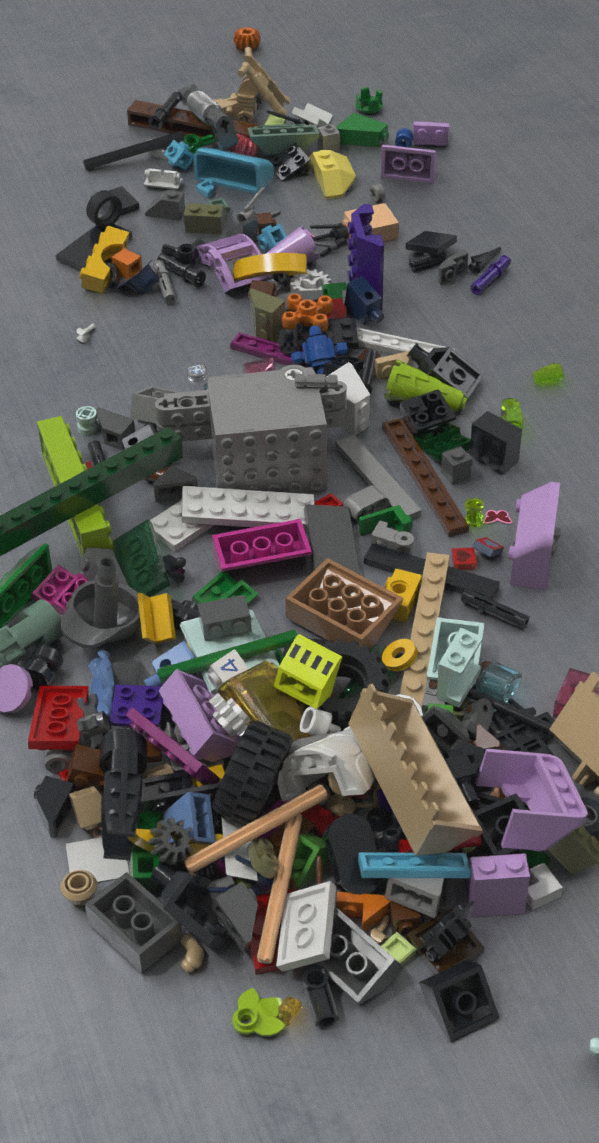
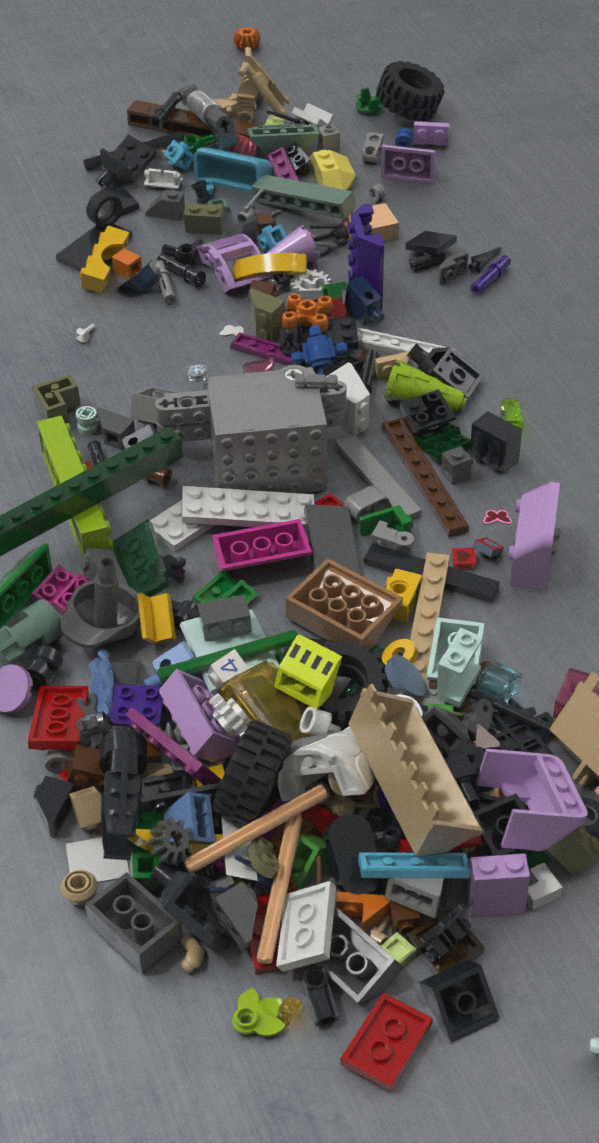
black arm [106,262,120,289] -> none
dark grey slope [153,466,198,502] -> none
green slope [336,112,389,147] -> none
black pin [461,588,530,630] -> none
clear neon green bush [464,498,484,527] -> none
clear neon green cone [532,362,564,384] -> none
none -> olive brick [32,374,81,424]
none -> black plate [96,134,157,190]
none -> black bush [191,180,212,204]
none -> white sticker [219,325,244,336]
none -> sand green brick [251,174,356,219]
none -> magenta tile [267,147,299,181]
none -> red plate [340,992,433,1091]
none -> light grey leg [362,132,384,163]
none -> black tyre [376,61,445,121]
none -> sand blue tile [385,655,426,700]

